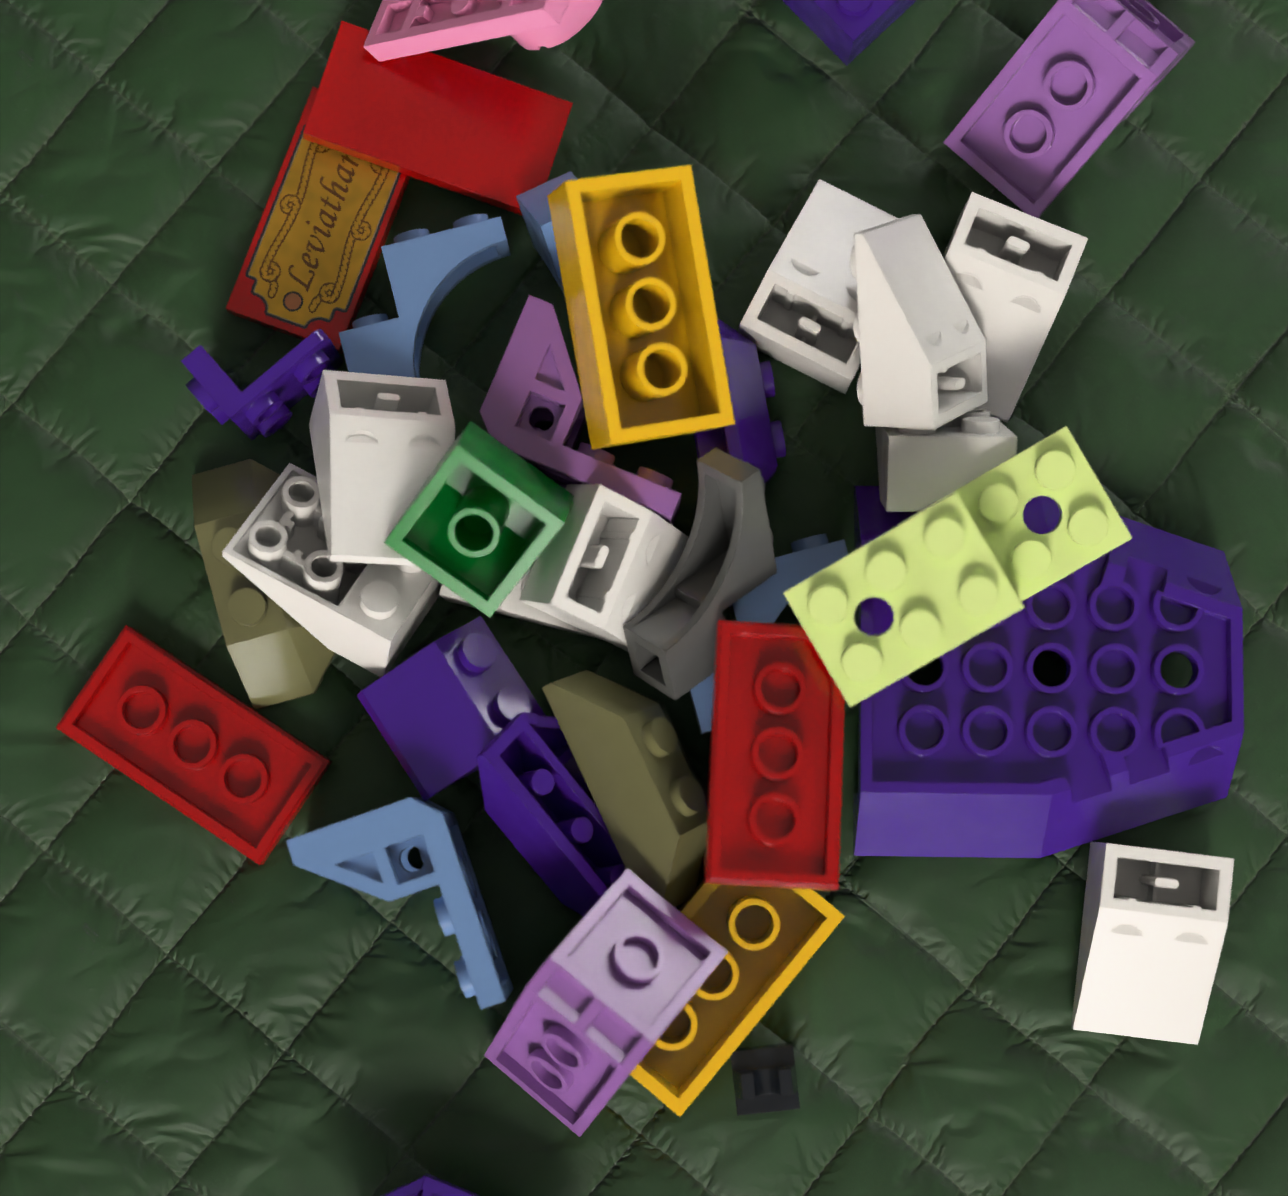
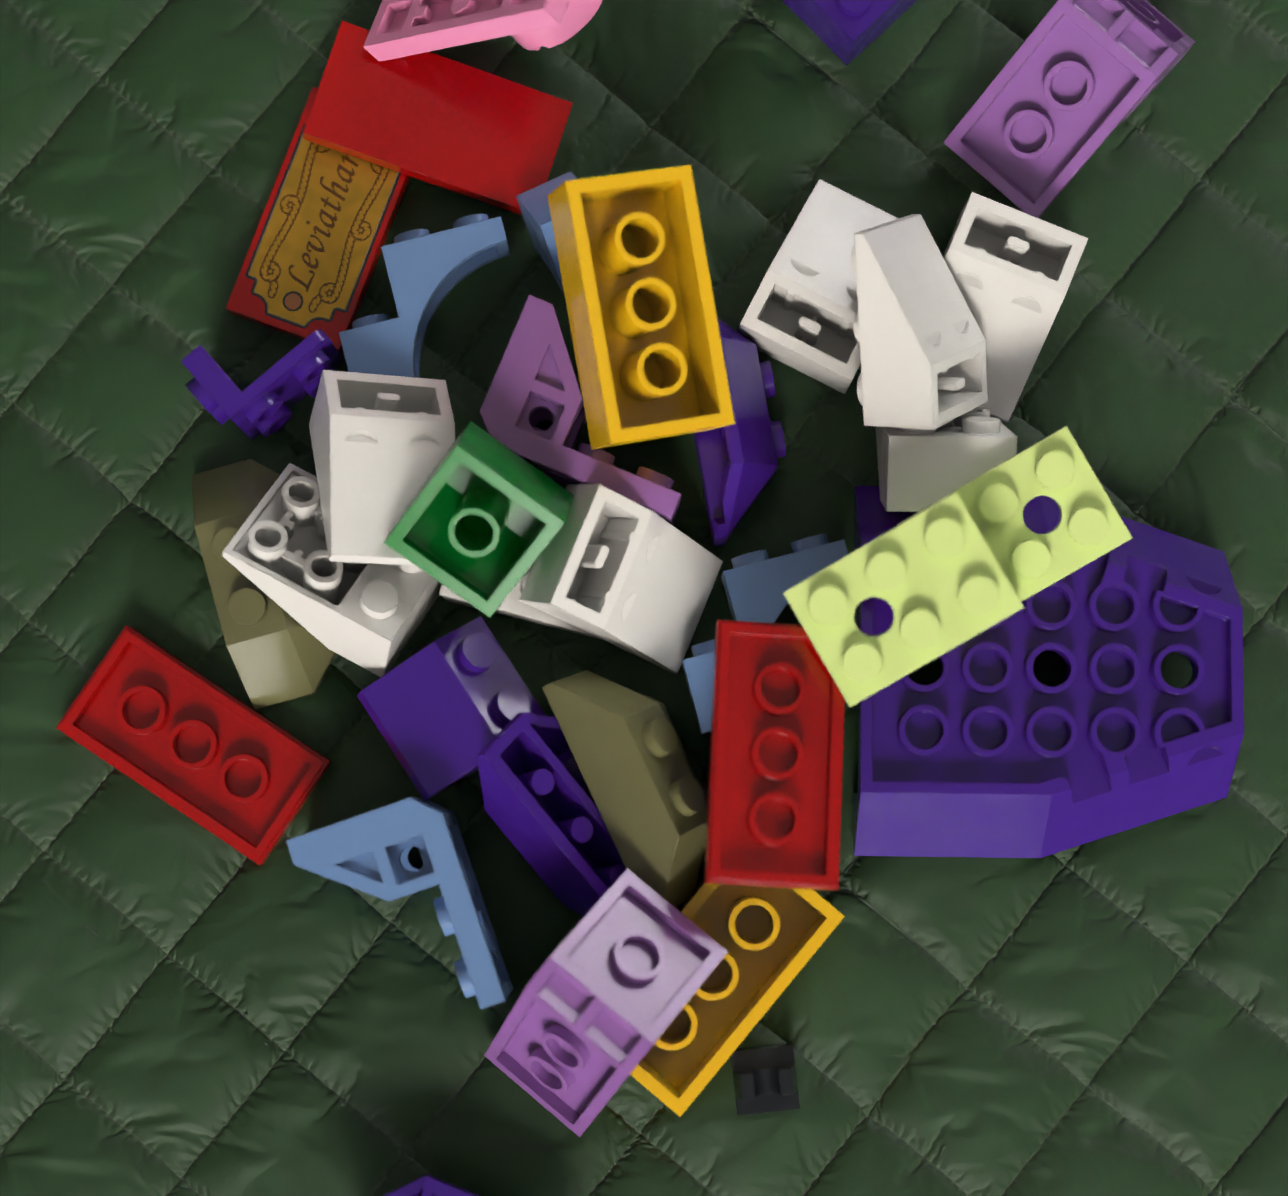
dark grey arch [623,448,777,701] -> none
white slope [1071,841,1234,1045] -> none

